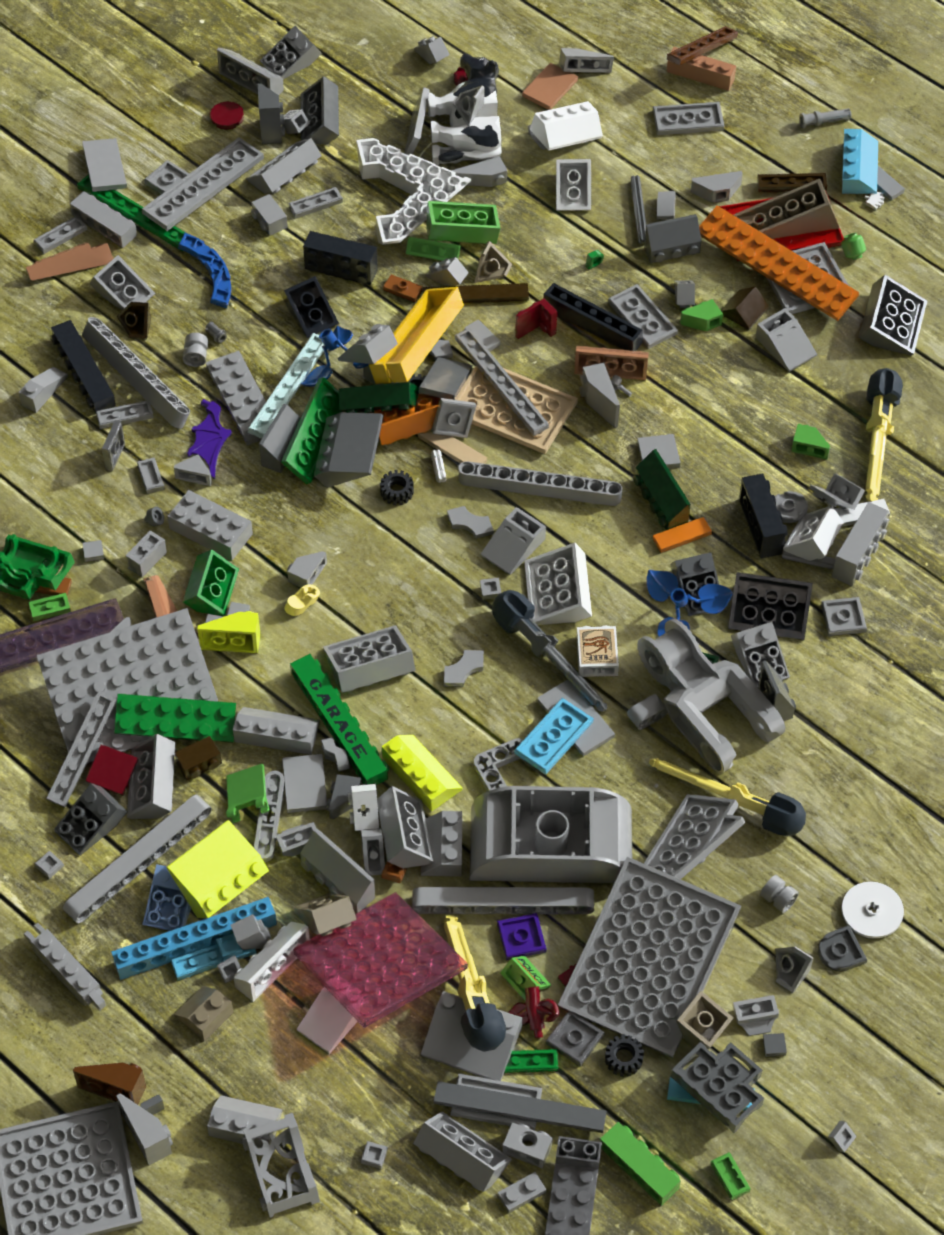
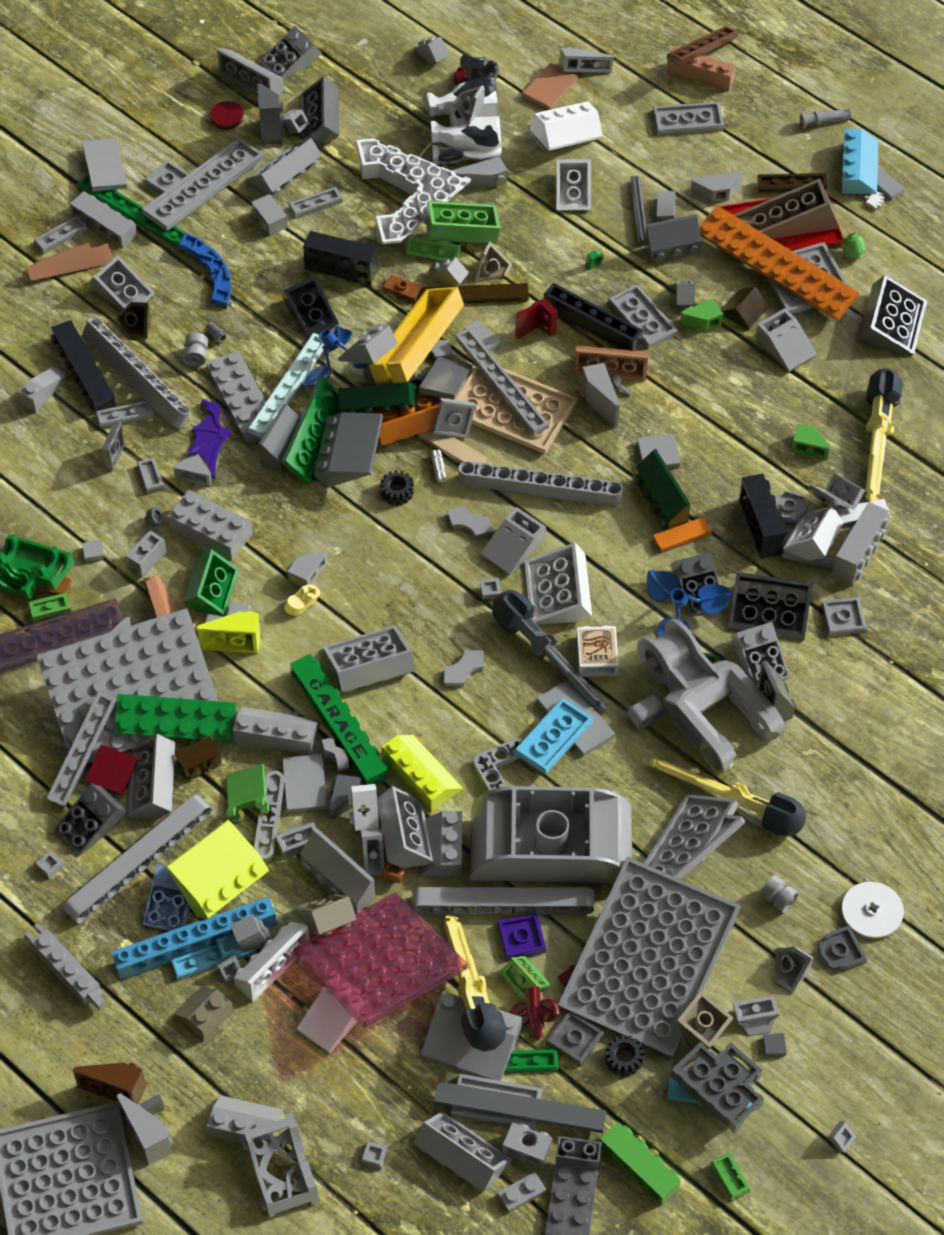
light grey tile [404,87,430,155] -> none

